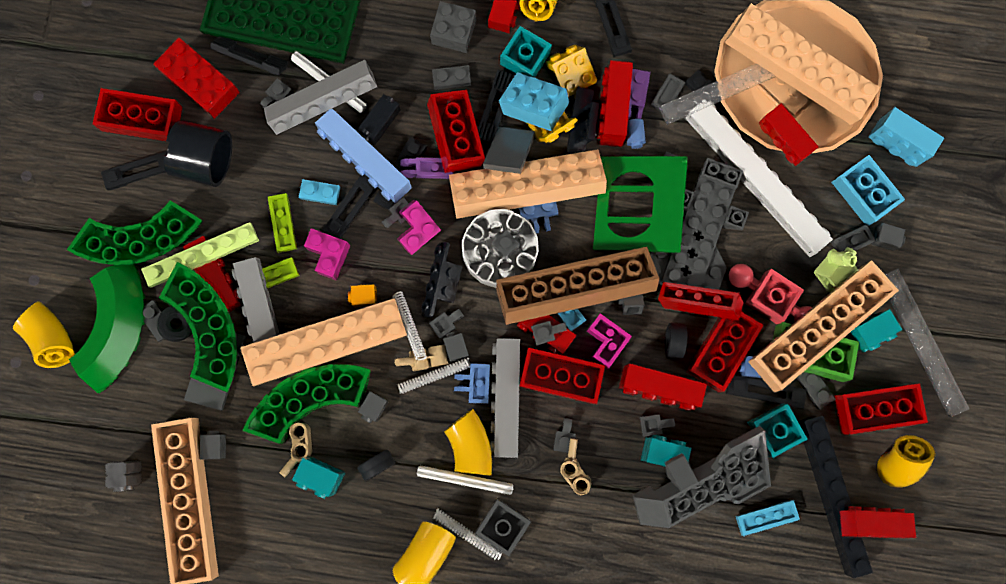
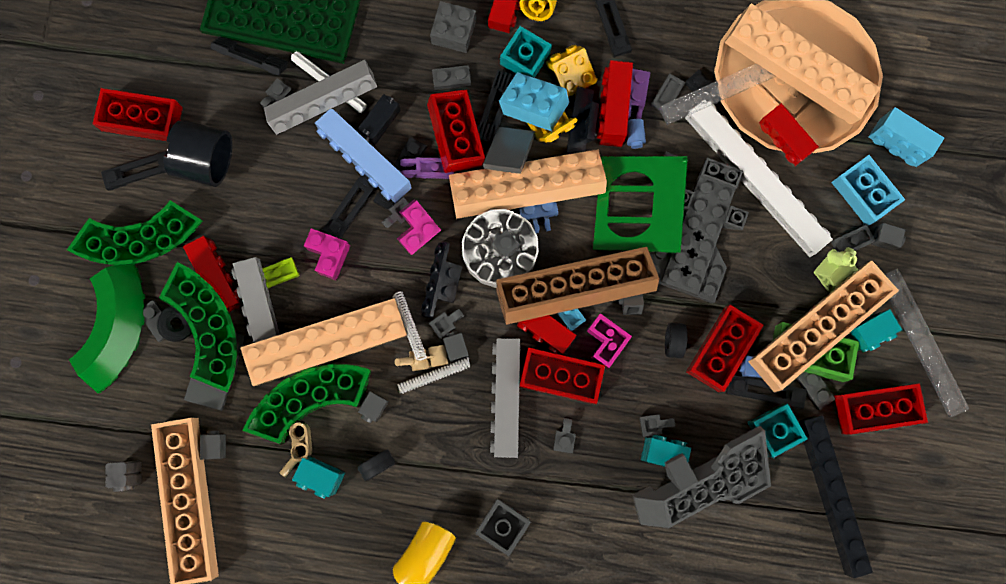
yellow brick [12,301,75,368] -> none
yellowish green plate [141,222,259,288] -> none
red brick [153,38,240,119] -> none
lime plate [268,193,297,253] -> none
medium azure plate [299,179,340,205] -> none
light orange brick [348,284,377,307] -> none
white axle [417,466,513,495] -> none
white piece [433,508,502,560] -> none
yellow brick [444,409,492,476] -> none
medium blue hinge [454,364,490,404] -> none
dark grey plate [531,321,567,345] -> none
tan beam [560,438,592,495] -> none
red brick [619,363,707,411] -> none
red brick [658,282,744,320] -> none
coral brick [728,264,812,324] -> none
medium azure plate [736,500,800,536] -> none
red brick [840,506,916,538] -> none
yellow brick [877,435,935,487] -> none

